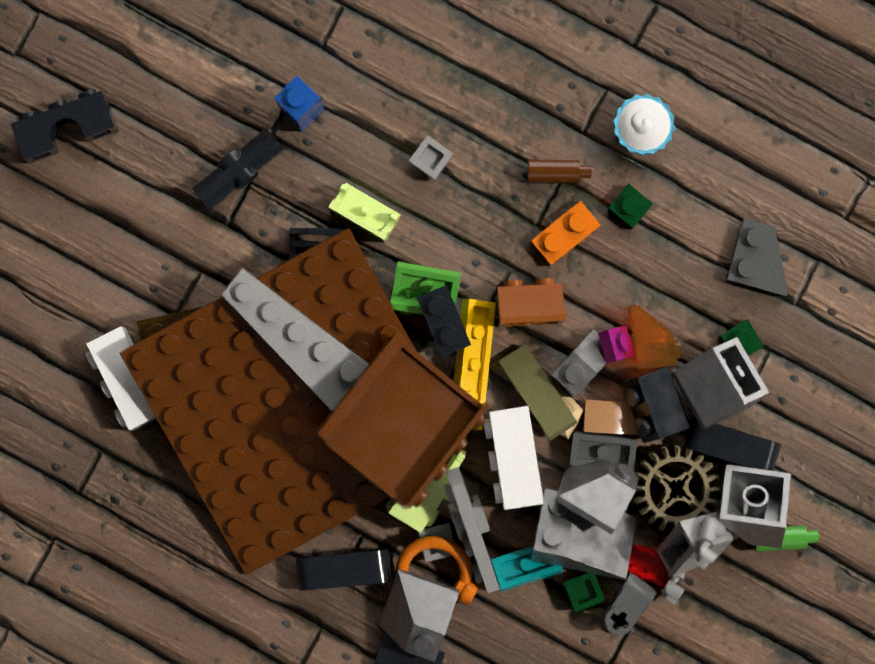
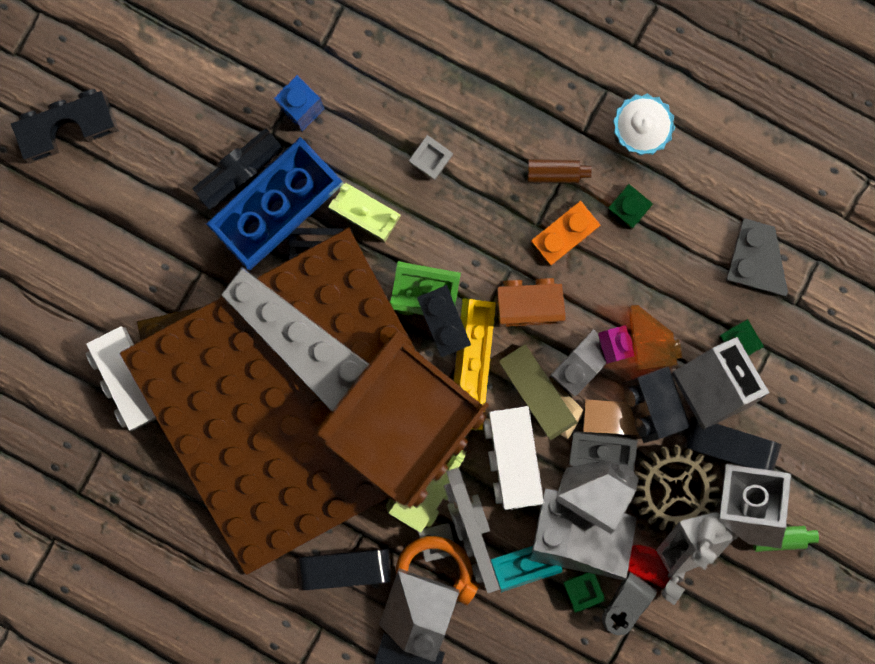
none -> blue brick [206,137,344,271]

